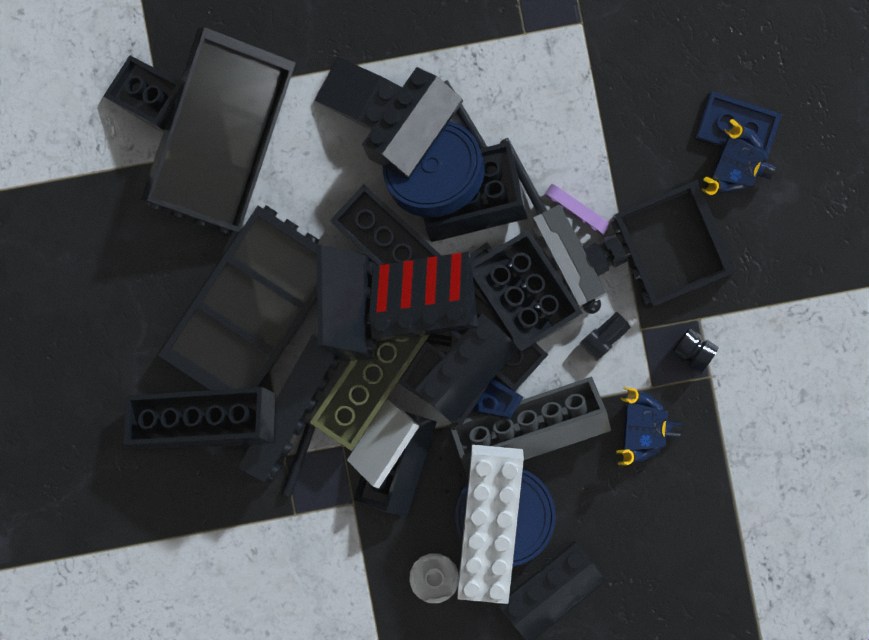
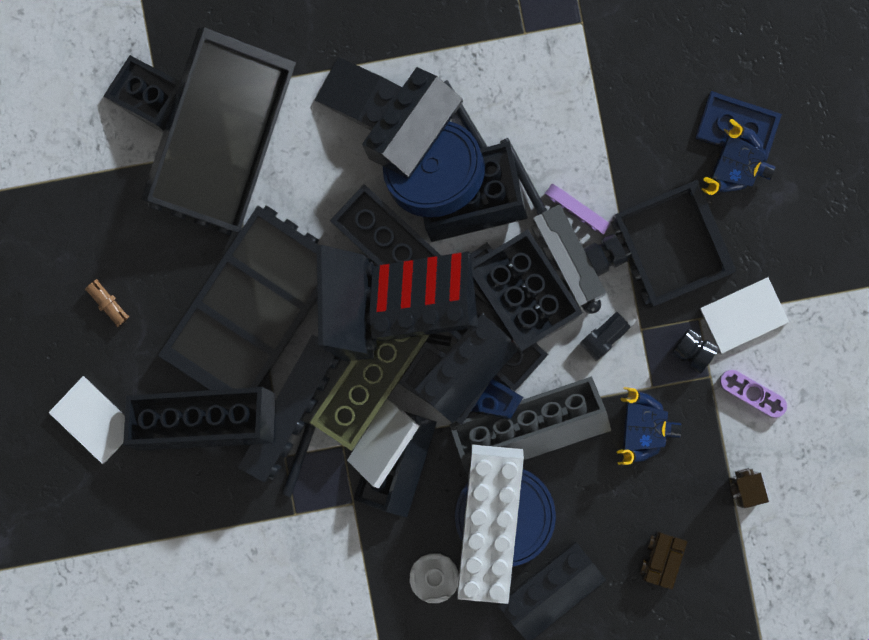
none -> white tile [49,376,125,464]
none -> medium nougat pin [85,279,130,327]
none -> dark brown brick [639,531,688,590]
none -> white tile [700,277,789,354]
none -> lavender beam [719,370,787,417]
none -> dark brown brick [729,468,769,509]

